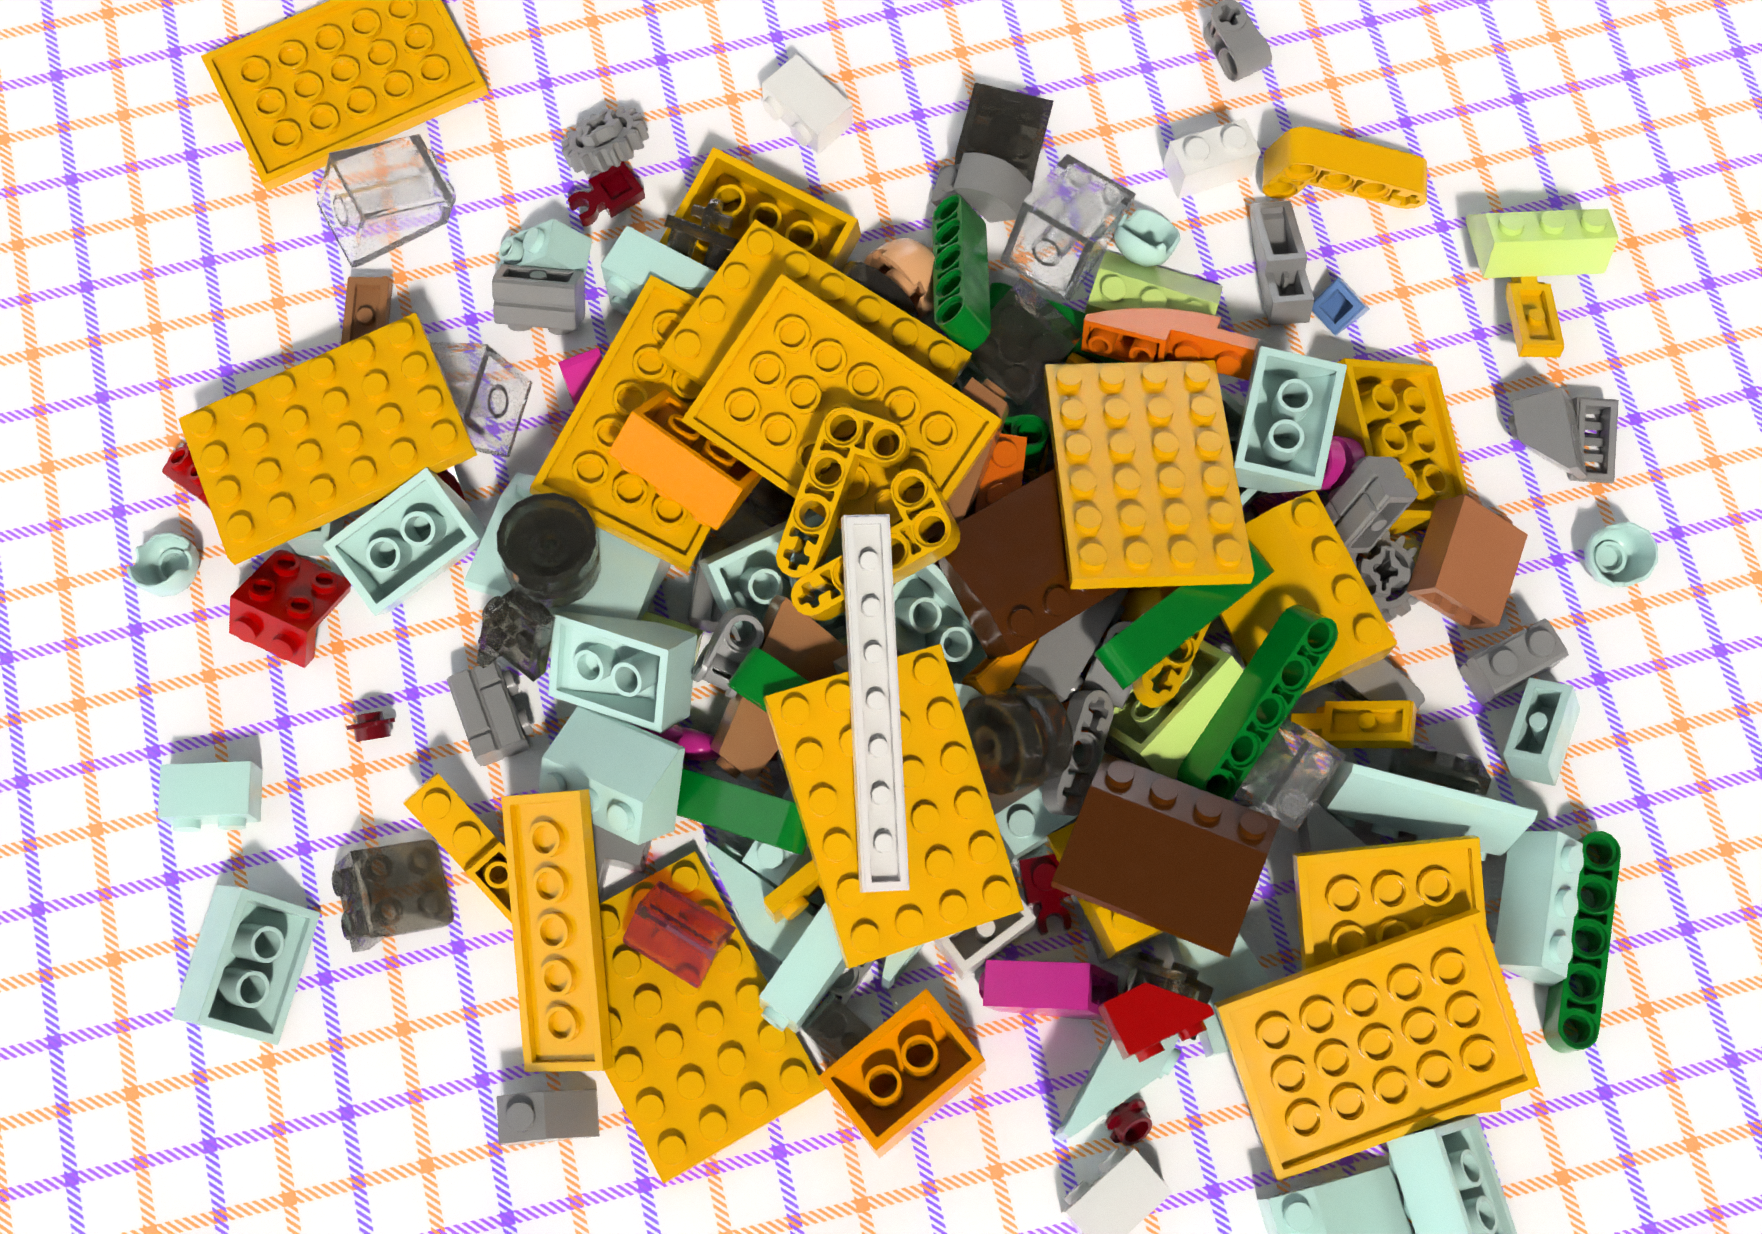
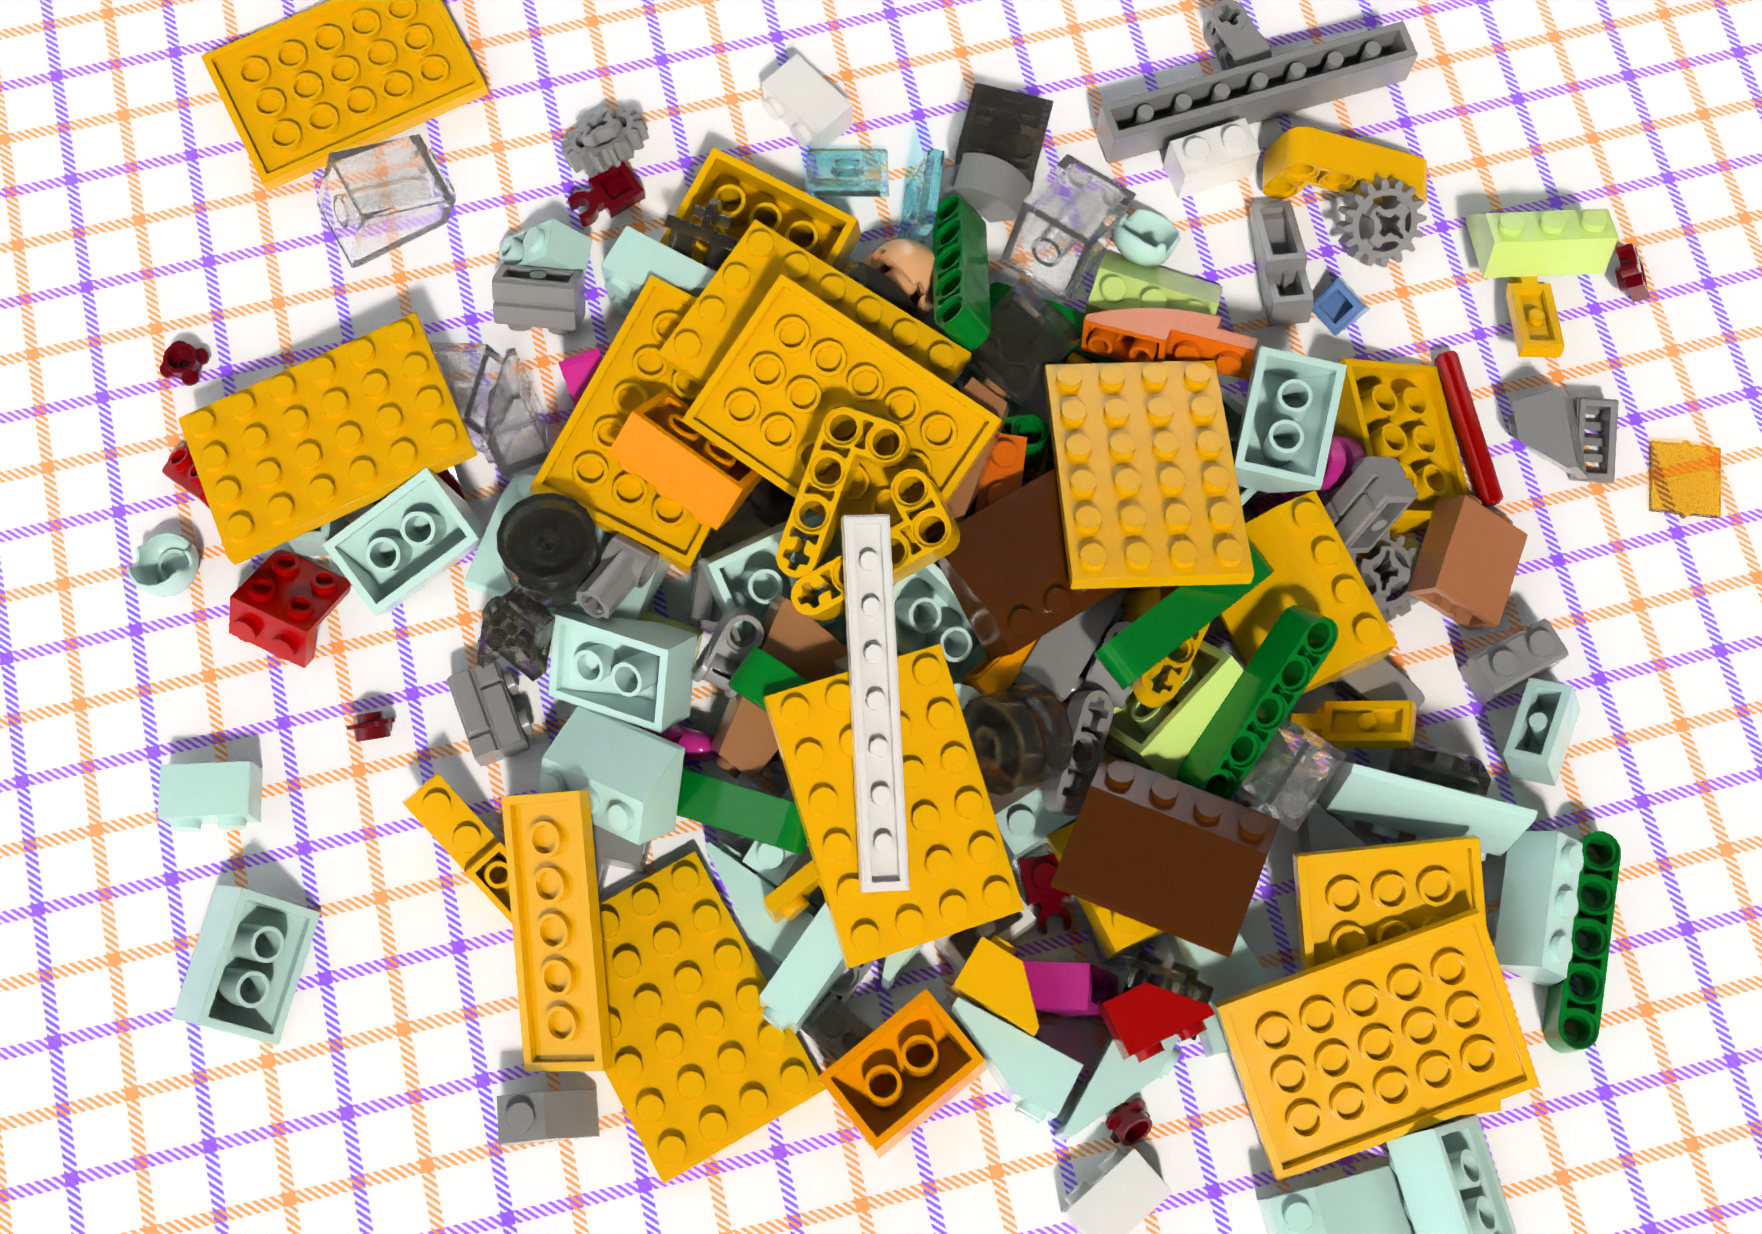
clear smoke bracket [331,839,454,953] -> none
medium nougat plate [341,277,393,345] -> none
panel [623,881,736,988] -> none
light aqua hair [1584,522,1658,588] -> none
none -> dark red plate [159,341,210,386]
none -> clear slope [481,347,550,477]
none -> light grey piece [576,532,659,619]
none -> clear light blue plate [806,148,889,197]
none -> clear light blue plate [897,147,945,243]
none -> light aqua slope [949,997,1083,1124]
none -> yellow slope [950,935,1039,1037]
none -> light grey brick [1095,21,1418,164]
none -> light grey gear [1335,176,1427,268]
none -> red axle [1434,351,1504,507]
none -> dark red plate [1615,243,1650,303]
none -> clear yellow piece [1649,440,1721,519]

